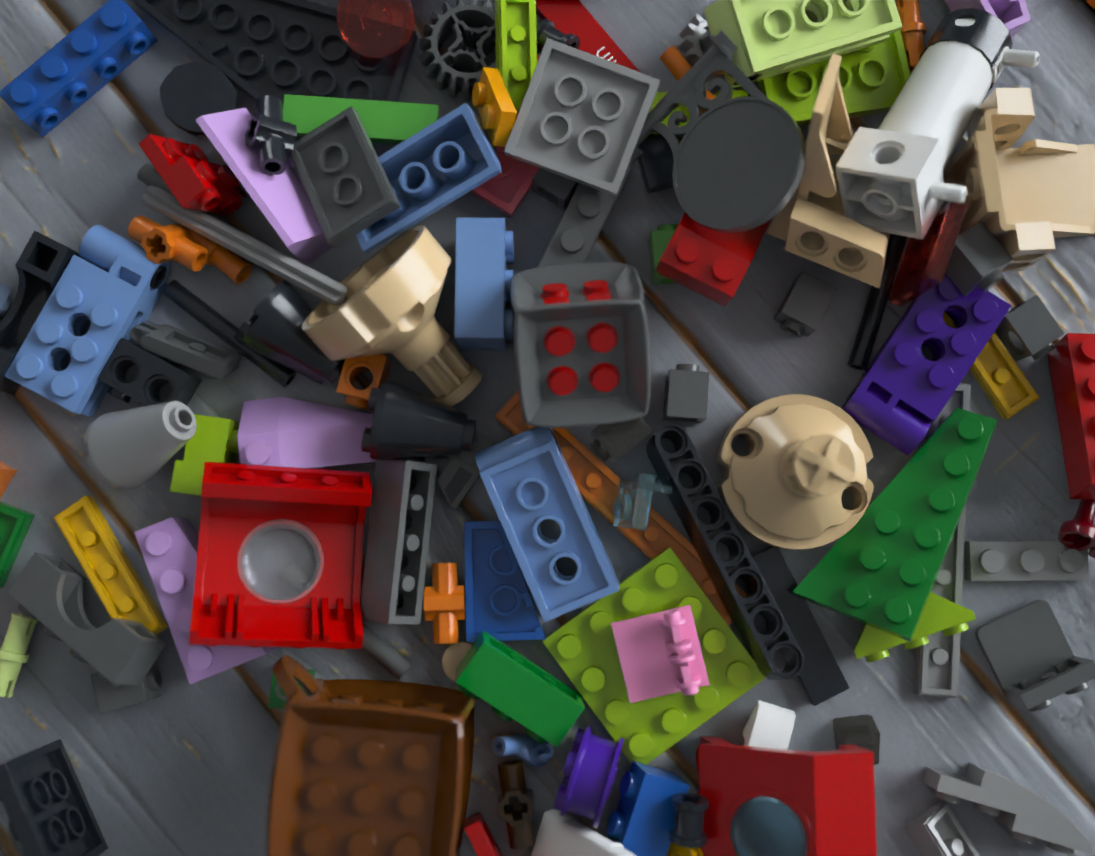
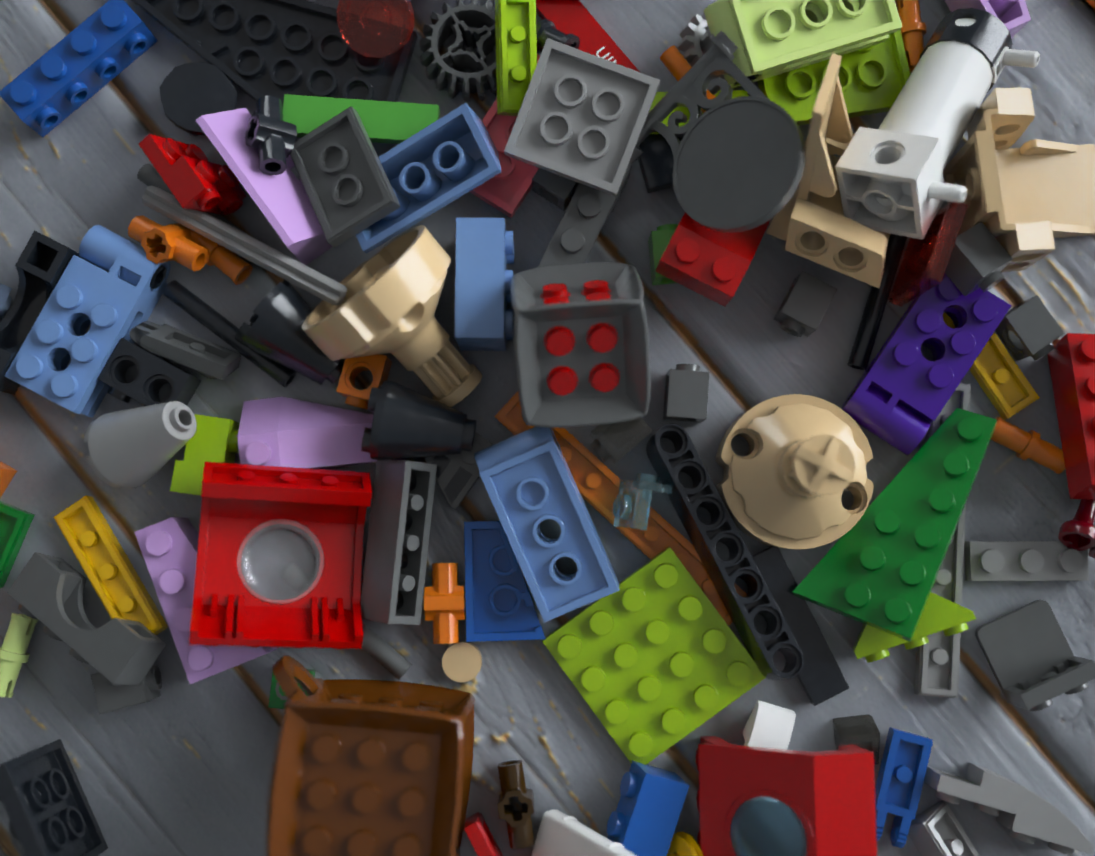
green brick [456,630,585,747] -> none
light orange plate [472,67,517,147] -> none
medium blue arm [492,734,553,767] -> none
dark purple wheel [553,726,624,828] -> none
bright pink hinge [611,605,710,703] -> none
black bush [669,793,709,848] -> none
none -> blue hinge [875,727,933,848]
none -> orange pin [991,416,1065,474]

